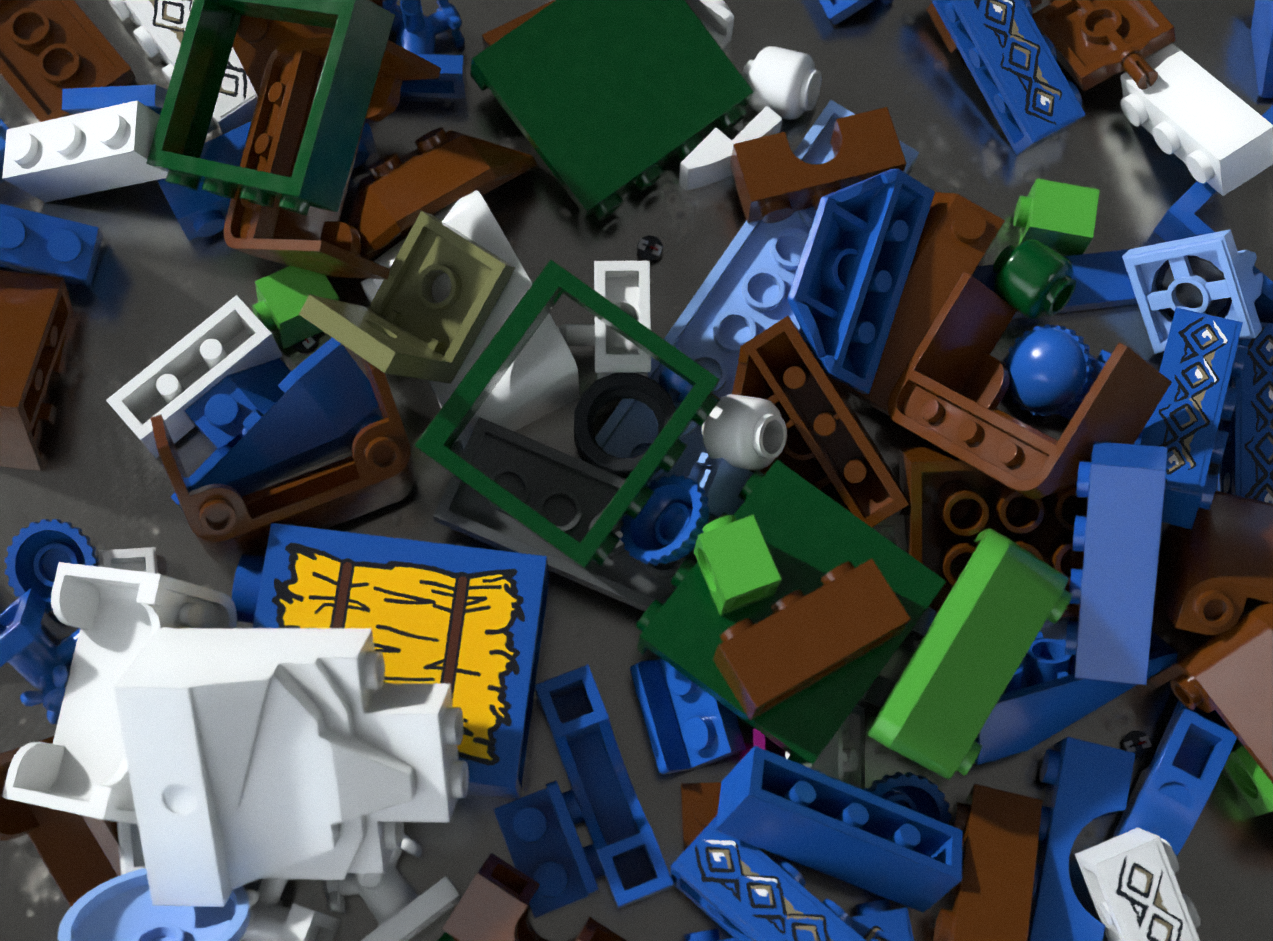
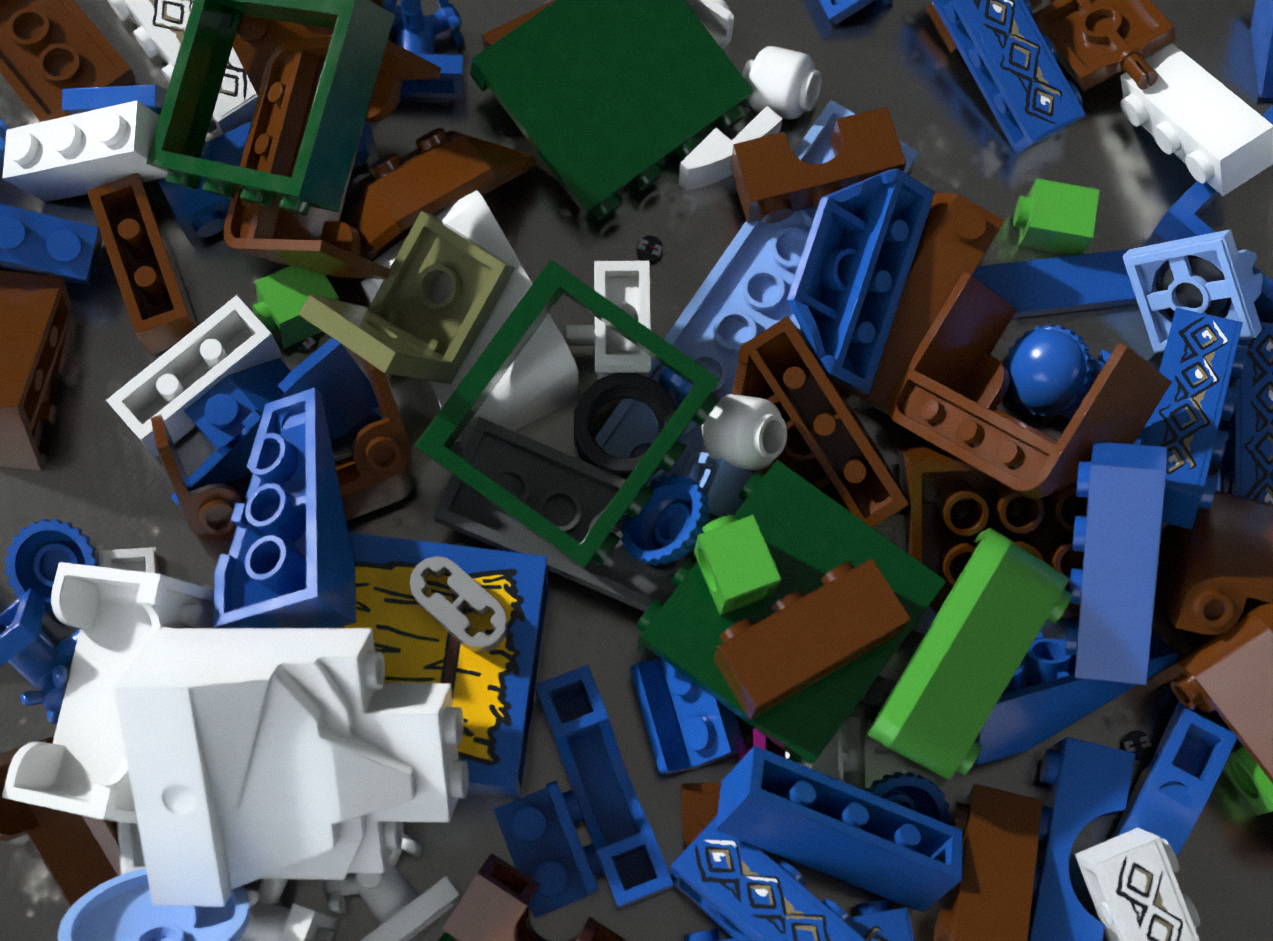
dark green head [993,239,1076,319] -> none
none -> reddish brown brick [87,173,198,356]
none -> blue wedge [214,387,356,628]
none -> light grey beam [410,556,508,653]

